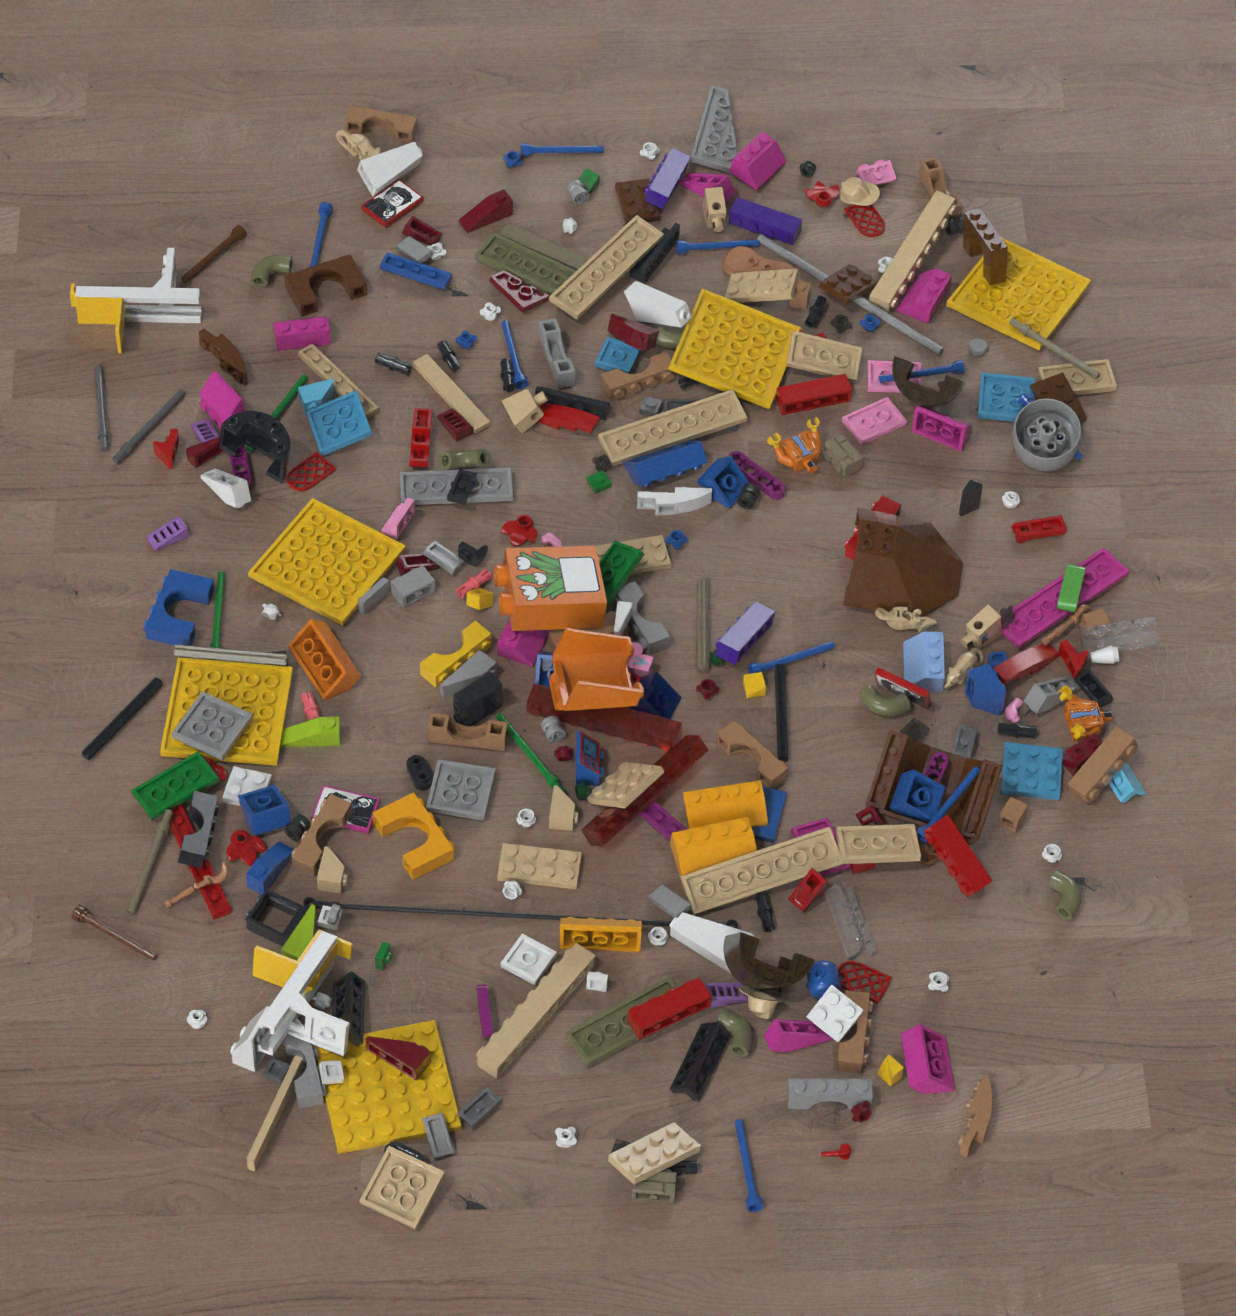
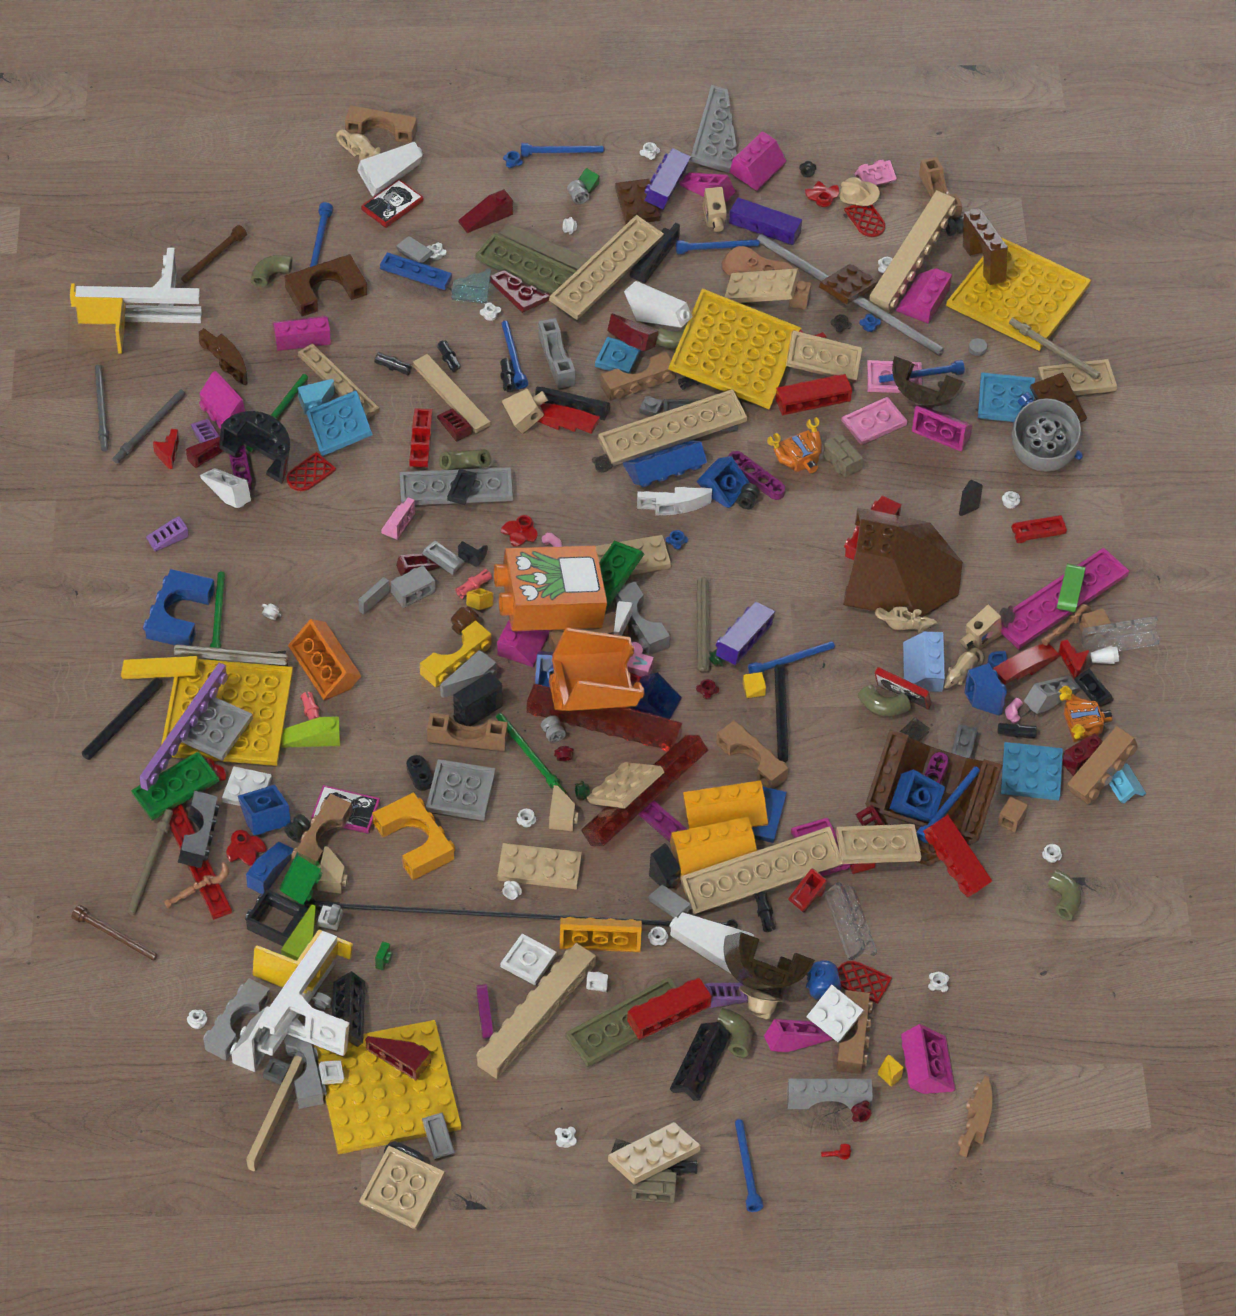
yellow plate [248,498,406,626] -> none
dark red slope [402,216,443,246] -> none
blue plate [455,331,477,349] -> none
flat silver plate [457,1086,502,1129] -> none
blue slope [576,731,603,786] -> none
green plate [586,470,612,494] -> none
black axle [805,295,826,328] -> none
none -> yellow tile [121,656,199,679]
none -> medium lavender plate [140,663,228,791]
none -> light grey arch [203,978,271,1061]
none -> green slope [279,852,323,905]
none -> clear light blue wing [451,268,491,303]
none -> reddish brown head [451,606,479,635]
none -> black slope [649,843,681,889]

